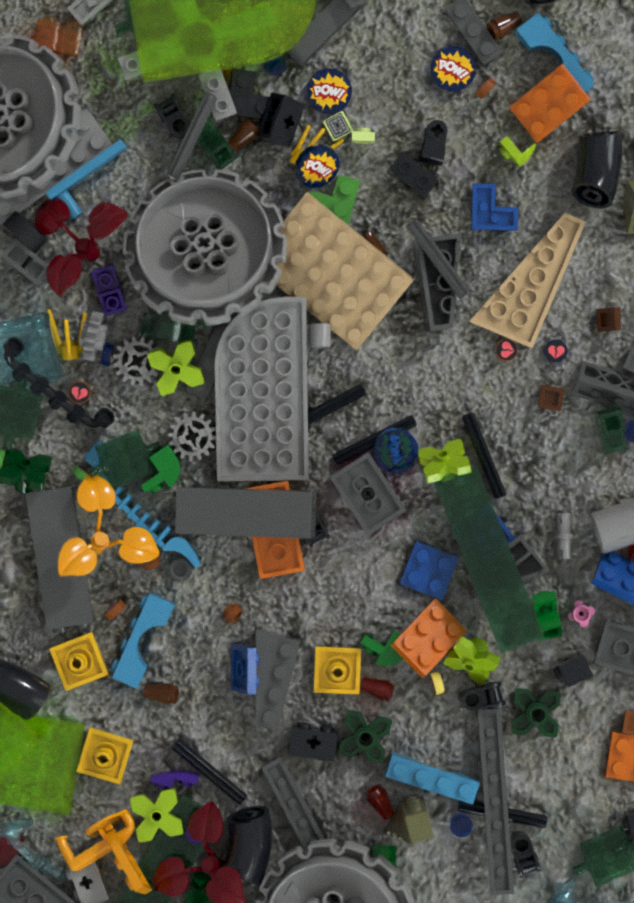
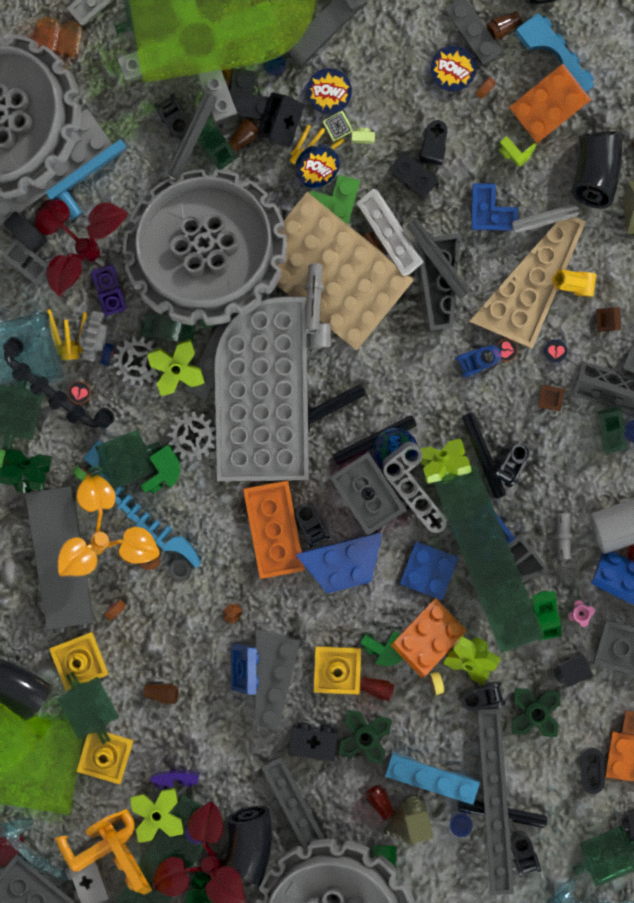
dark azure arch [110,592,176,689] -> none
dark grey brick [172,486,316,539] -> none
black axle [172,739,247,804] -> none
none -> clear green plate [57,671,119,744]
none -> blue wing [295,532,382,593]
none -> light grey pin [305,263,324,334]
none -> white plate [357,189,424,276]
none -> light grey beam [382,442,447,533]
none -> blue piece [455,345,502,378]
none -> black piece [489,443,530,488]
none -> light grey axle [512,204,579,234]
none -> yellow piece [552,269,597,297]
none -> black plate [580,747,605,794]

